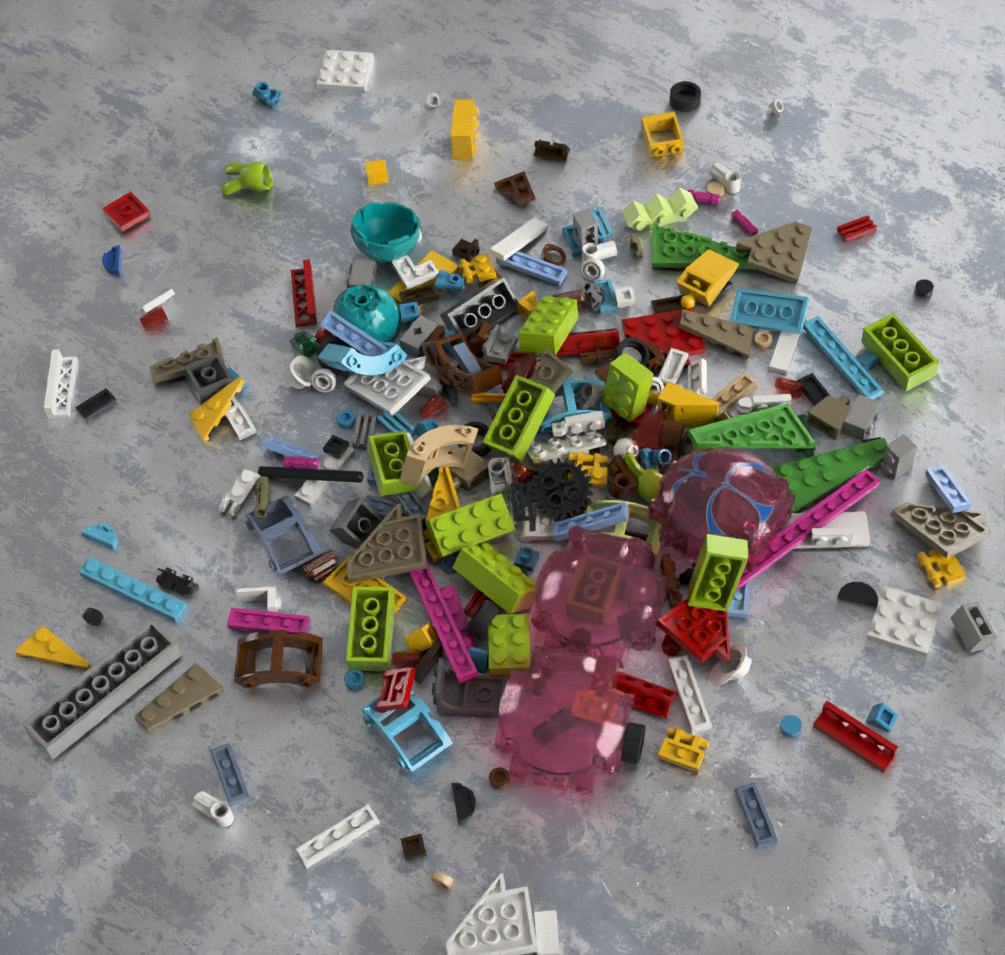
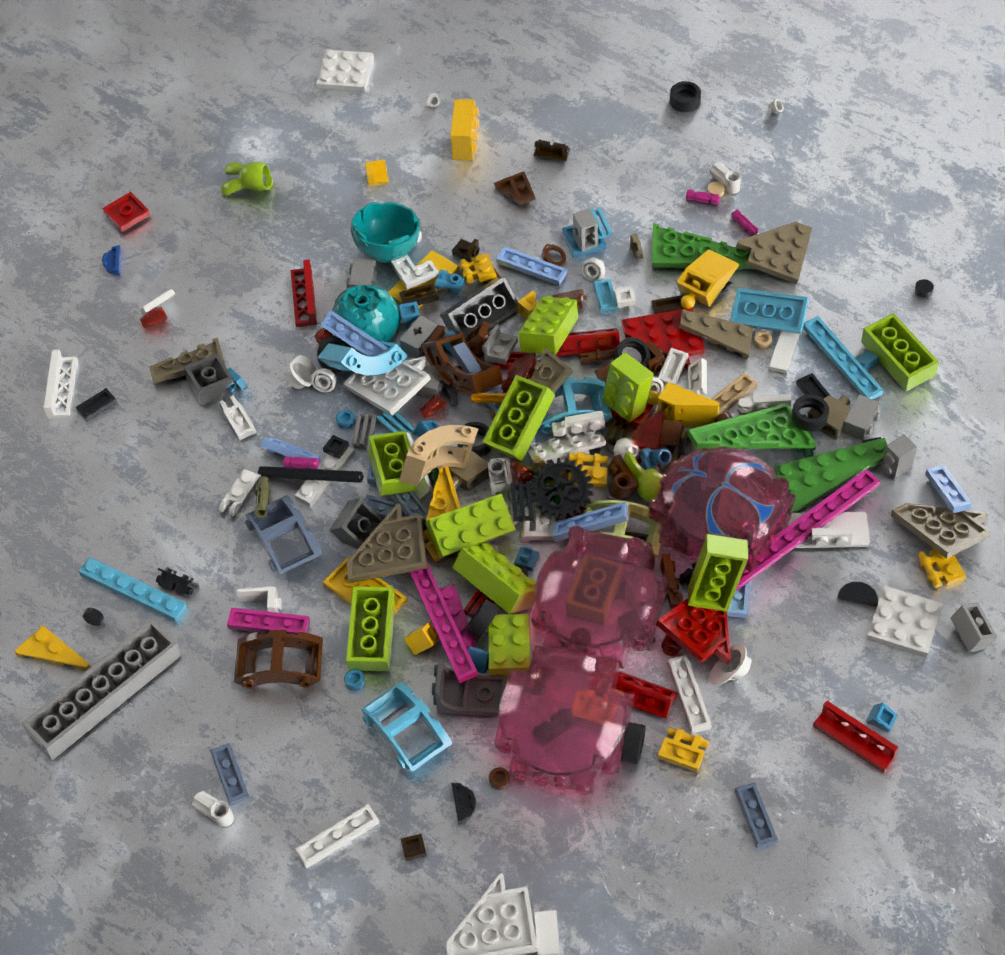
medium azure tile [81,523,117,549] -> none
dark tan wing [134,663,224,732] -> none
yellow wing [188,377,245,442] -> none
dark azure plate [252,82,281,107] -> none
clear green bracket [289,331,319,358] -> none
reddish brown piece [301,550,339,582] -> none
red plate [375,667,416,713] -> none
clear red cone [392,649,424,669] -> none
dark brown tile [414,641,443,685] -> none
tan tile [431,871,453,889] -> none
medium blue tile [441,555,458,574] -> none
white tile [490,217,548,261] -> none
light grey piece [574,382,605,410] -> none
black tile [580,283,605,312] -> none
white piece [581,241,617,263] -> none
yellowish green brick [621,188,698,232] -> none
yellow window [641,112,684,158] -> none
clear red cone [775,377,804,398] -> none
dark azure tile [780,715,802,737] -> none
red tile [837,215,877,242] -> none
none -> black tyre [792,395,829,432]

